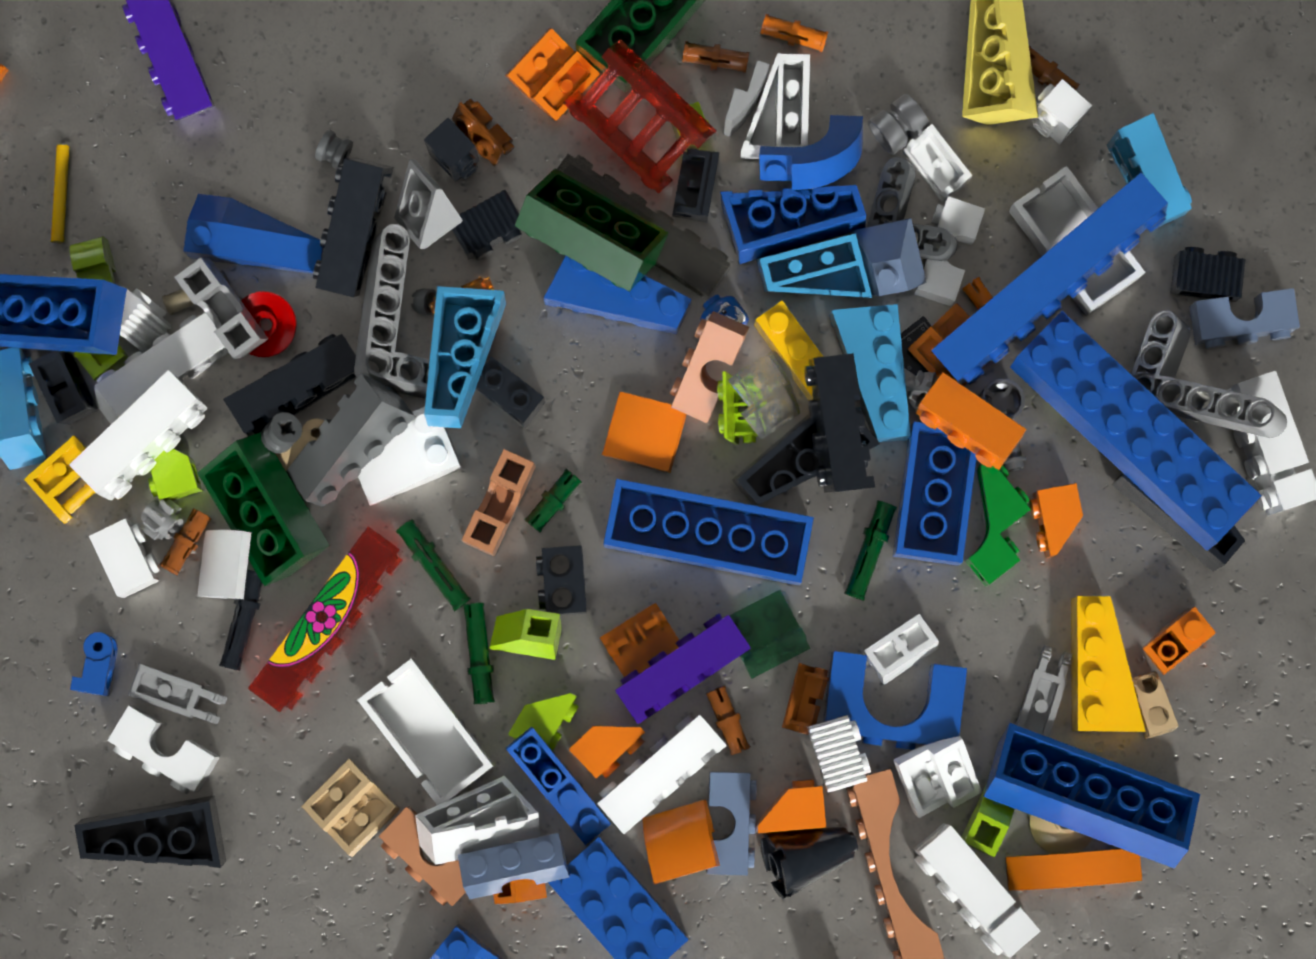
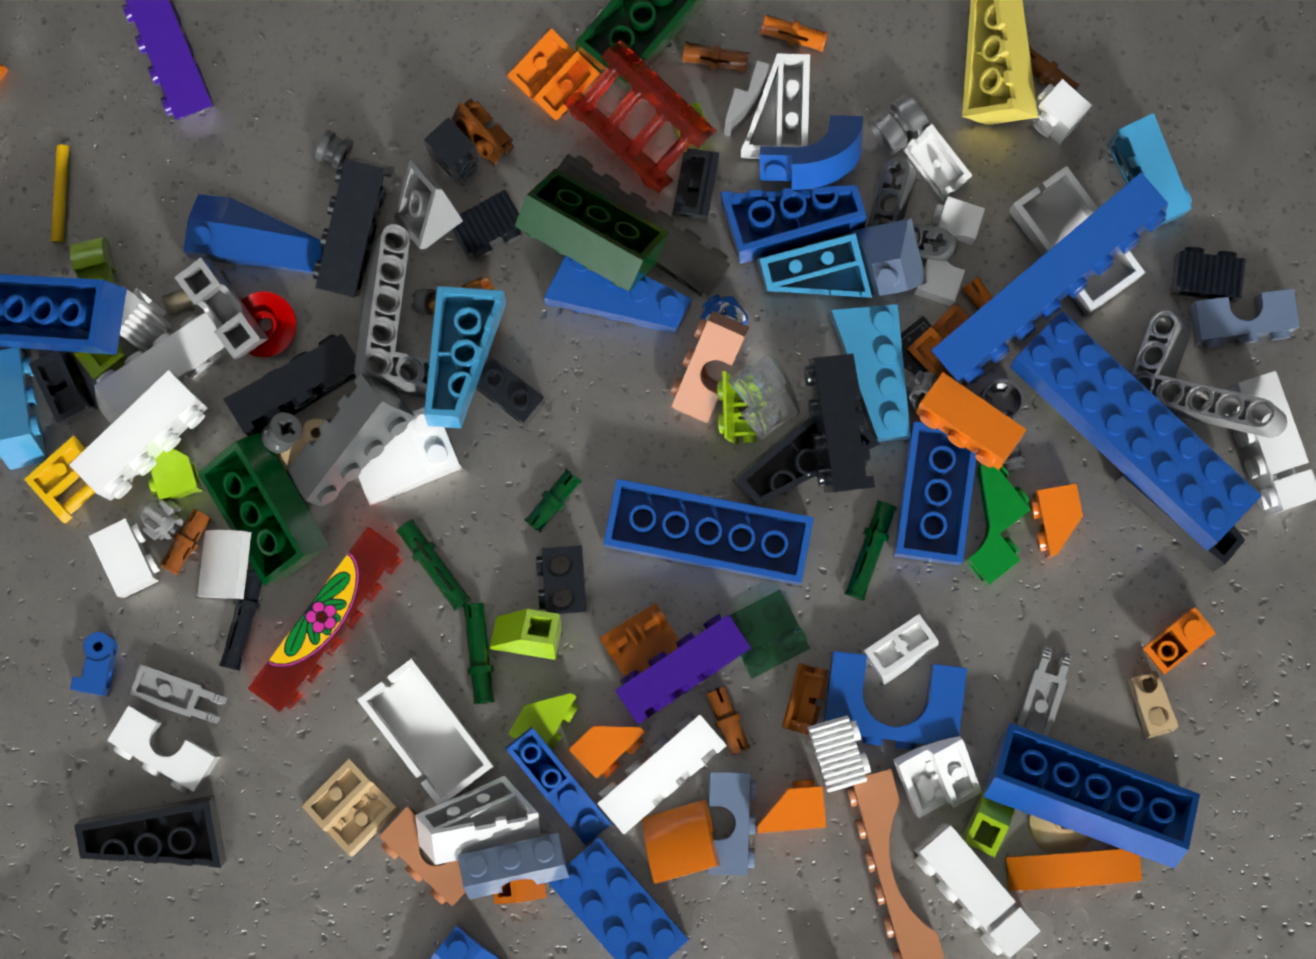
nougat arch [462,449,536,557] -> none
orange slope [602,392,687,473] -> none
yellow arch [754,300,824,401] -> none
black cone [760,827,858,899] -> none
yellow wedge [1071,596,1146,732] -> none

